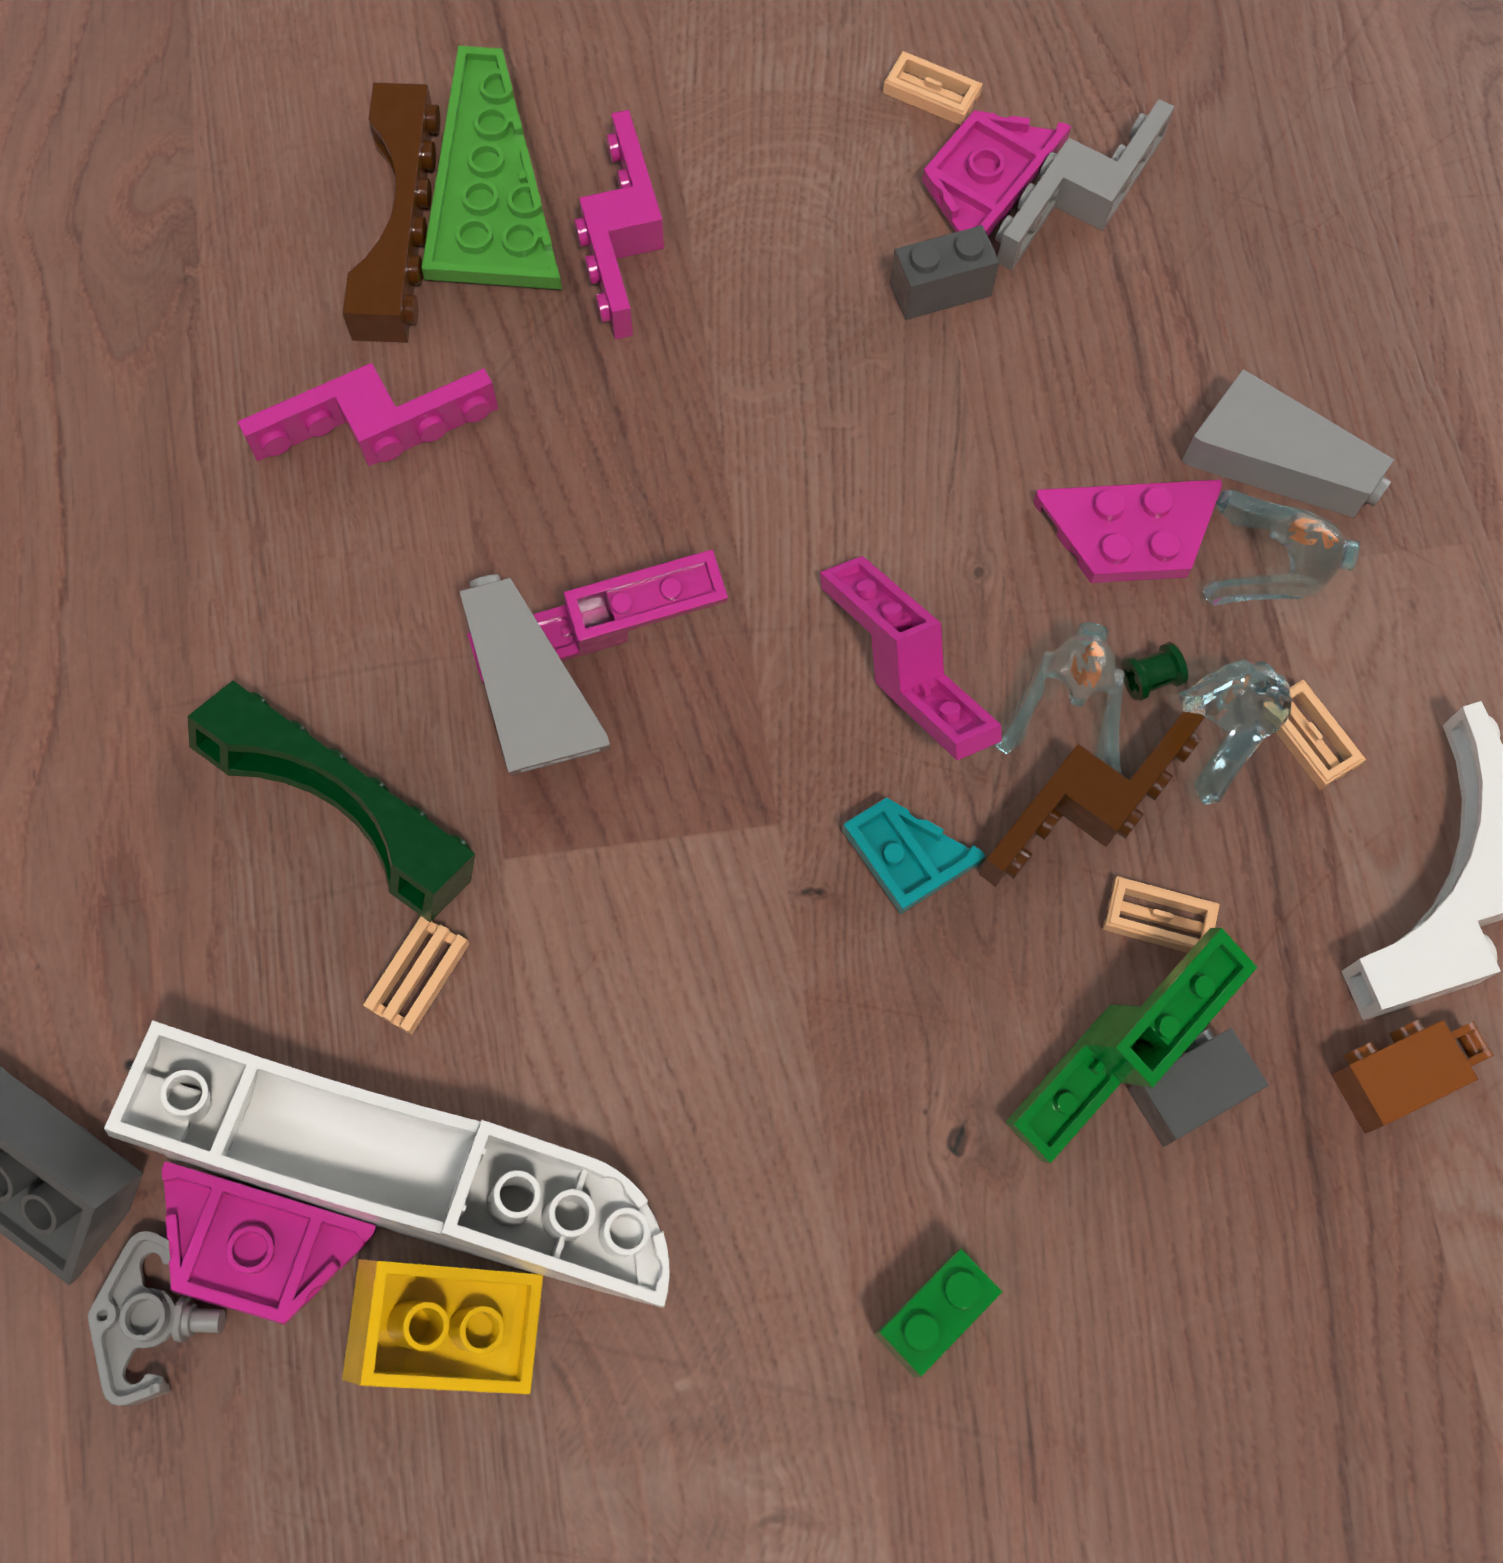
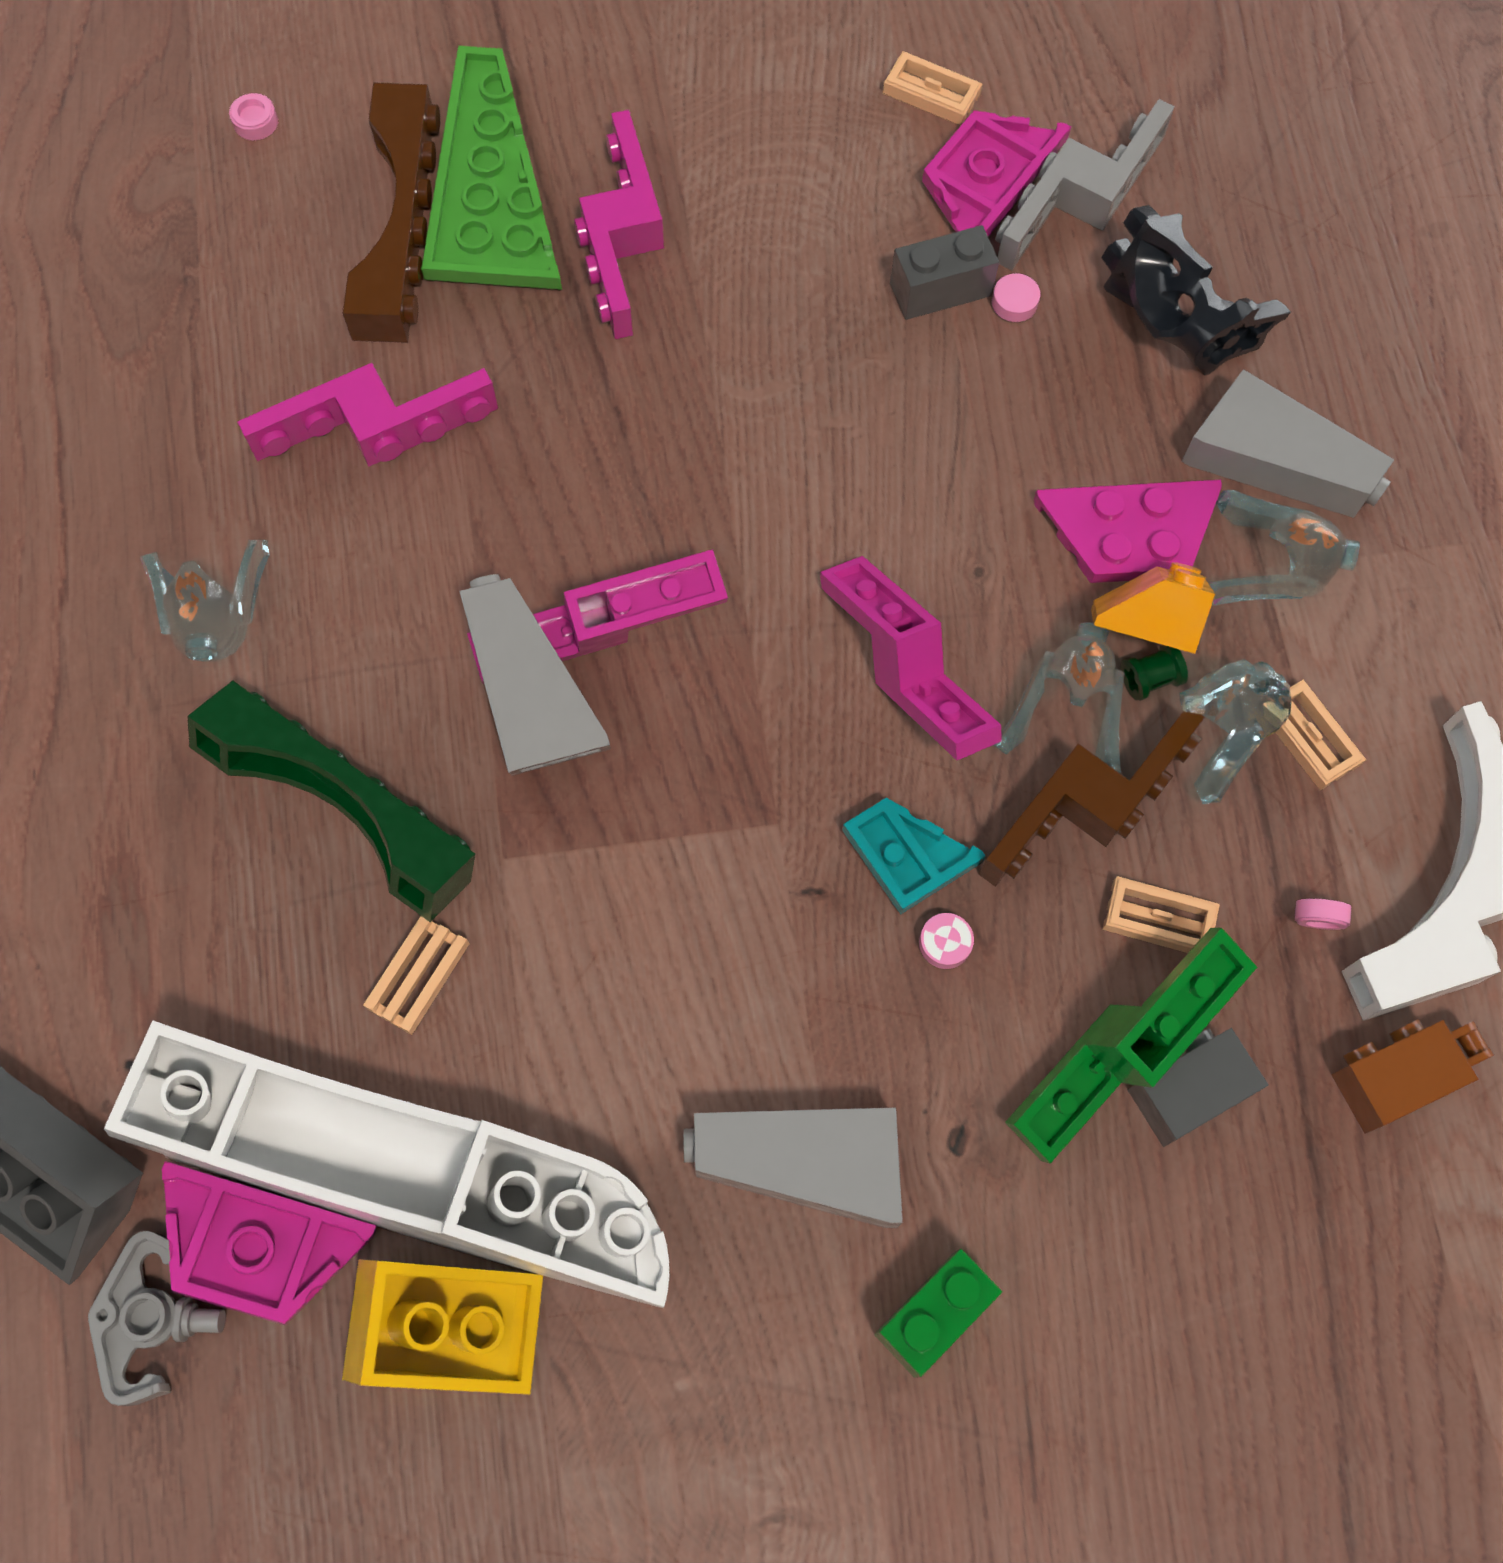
none -> clear light blue piece [140,539,270,662]
none -> bright pink tile [229,93,278,140]
none -> light grey slope [684,1107,903,1228]
none -> bright pink tile [919,913,974,969]
none -> bright pink tile [992,273,1040,322]
none -> light orange slope [1091,562,1215,654]
none -> black hips [1101,205,1291,375]
none -> bright pink tile [1295,899,1351,930]

